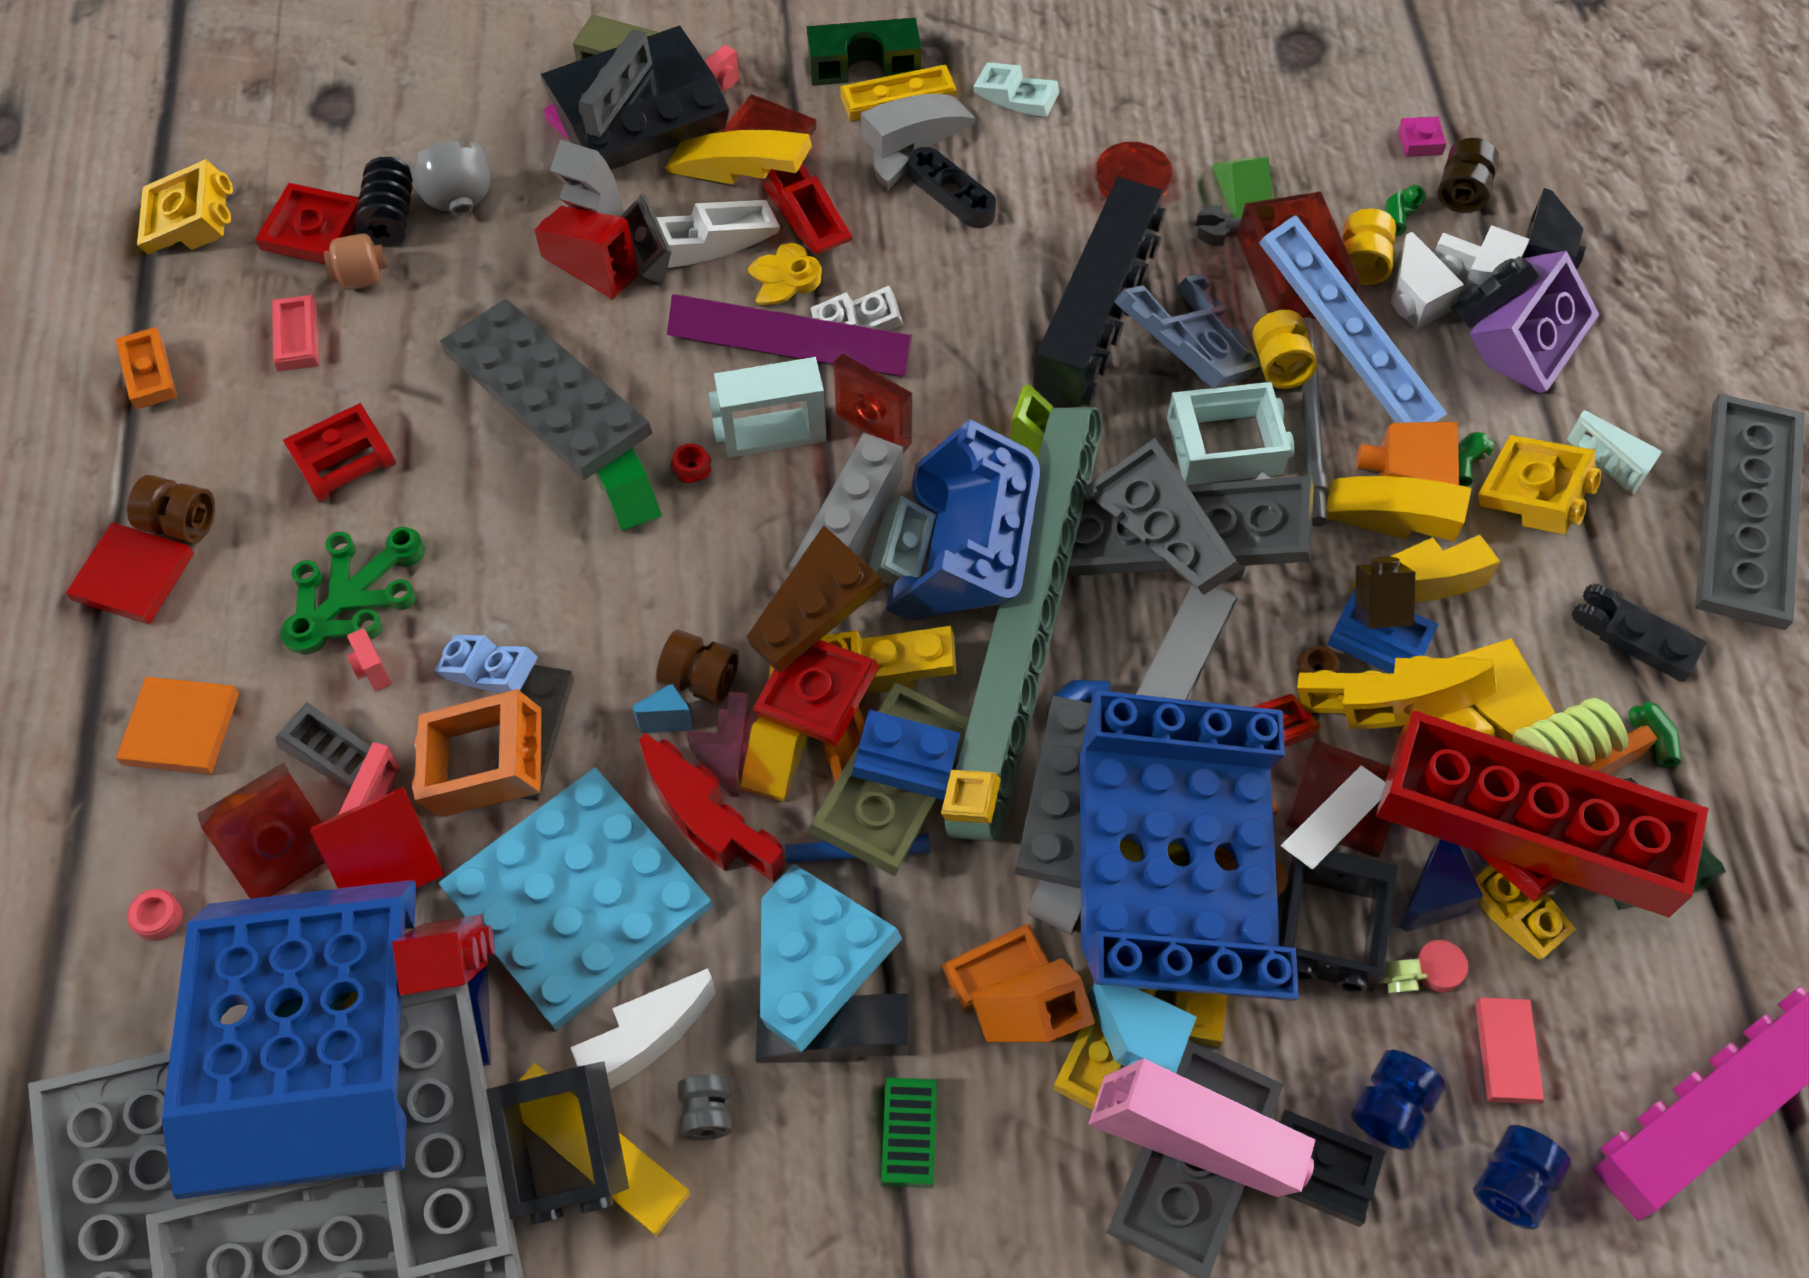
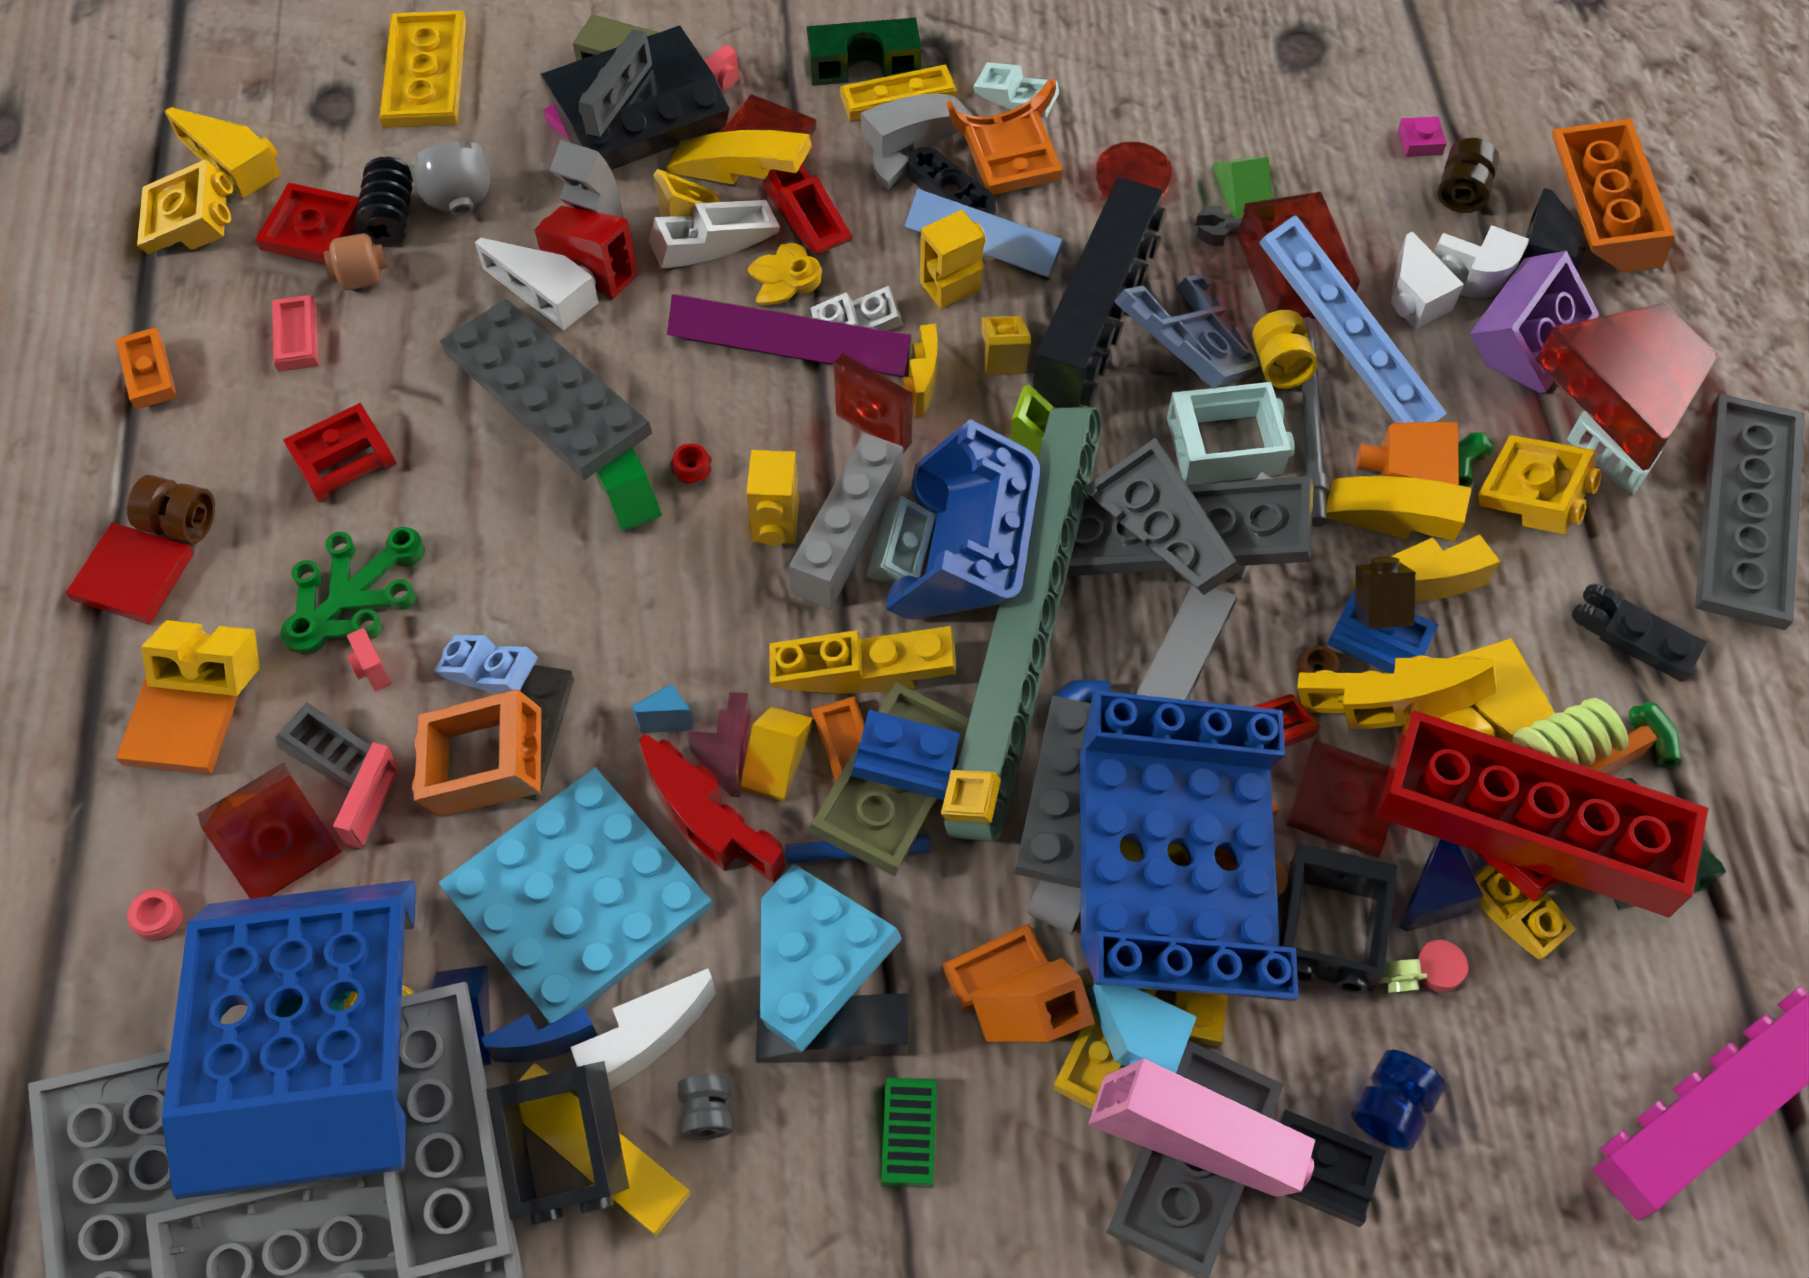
red tile [310,786,444,889] -> none
red brick [392,914,495,996] -> none
dark grey slope [620,194,672,284] -> none
reddish brown wheel [656,629,739,705] -> none
light aqua window [708,357,827,458] -> none
reddish brown wing [746,525,884,673] -> none
red tile [752,640,879,747] -> none
white sticker [1281,766,1385,870] -> none
yellow wheel [1339,208,1396,286] -> none
green arm [1385,184,1426,236] -> none
black plate [1451,256,1540,328] -> none
clear blue wheel [1473,1125,1572,1230] -> none
coral tile [1475,997,1544,1104] -> none
none -> yellow brick [141,620,260,696]
none -> yellow slope [165,107,281,199]
none -> yellow tile [379,11,466,128]
none -> white slope [475,238,599,331]
none -> blue slope [481,1007,598,1062]
none -> yellow slope [653,169,721,217]
none -> yellow brick [746,450,800,546]
none -> yellow slope [902,323,938,418]
none -> light blue tile [905,189,1064,279]
none -> yellow brick [920,209,986,309]
none -> orange piece [946,79,1063,195]
none -> yellow slope [981,316,1031,375]
none -> clear red slope [1536,303,1719,471]
none -> orange slope [1552,118,1675,273]

